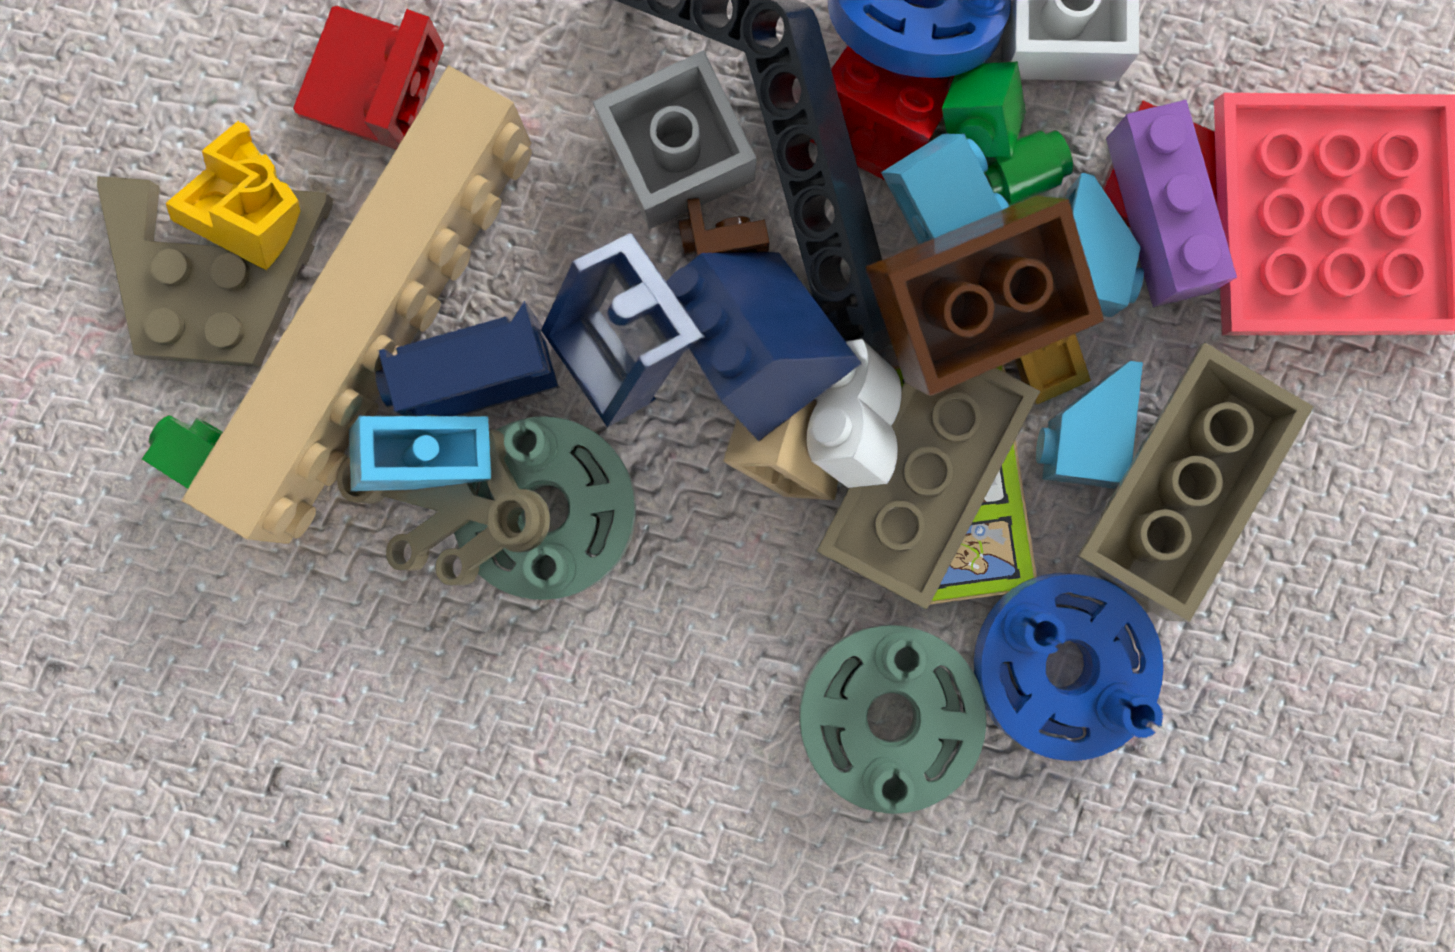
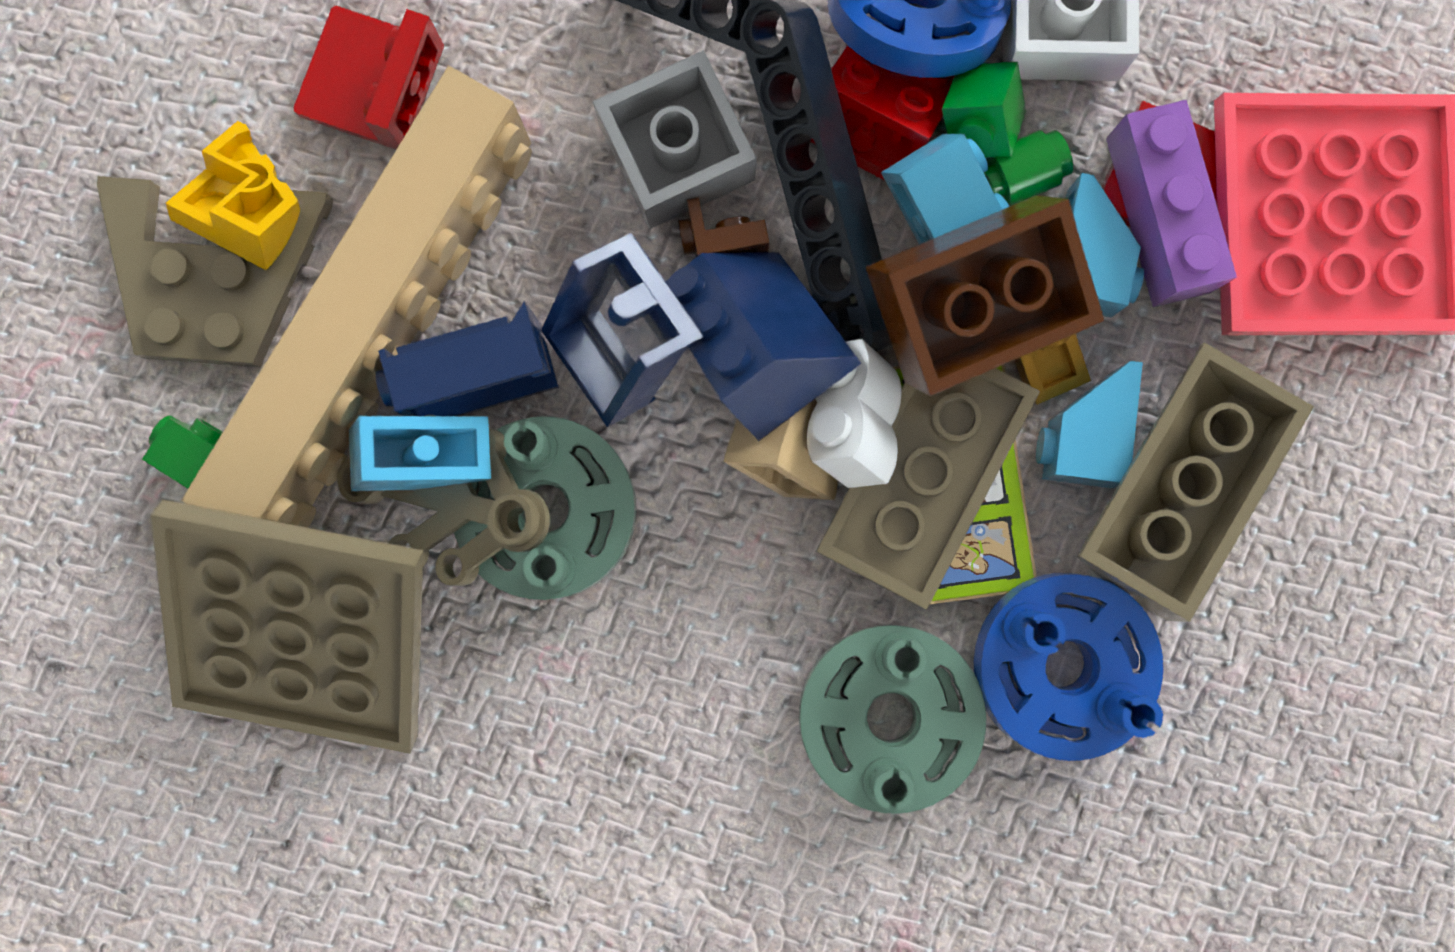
none -> dark tan plate [150,499,423,754]

